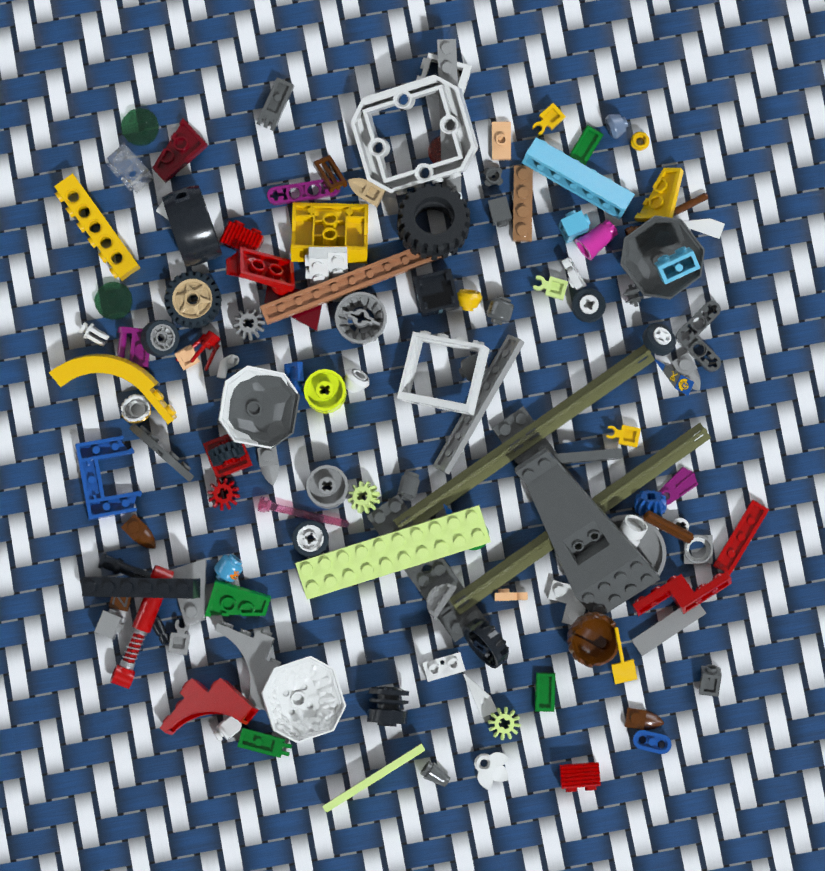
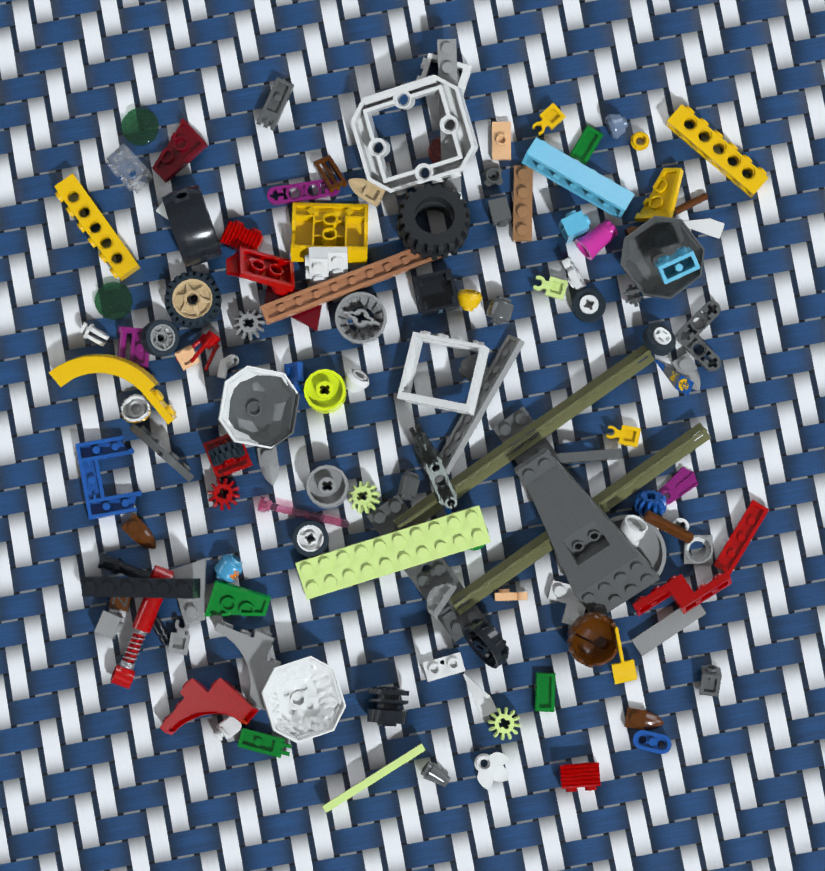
none -> pearl dark grey pin [409,425,459,509]
none -> yellow brick [665,104,769,198]

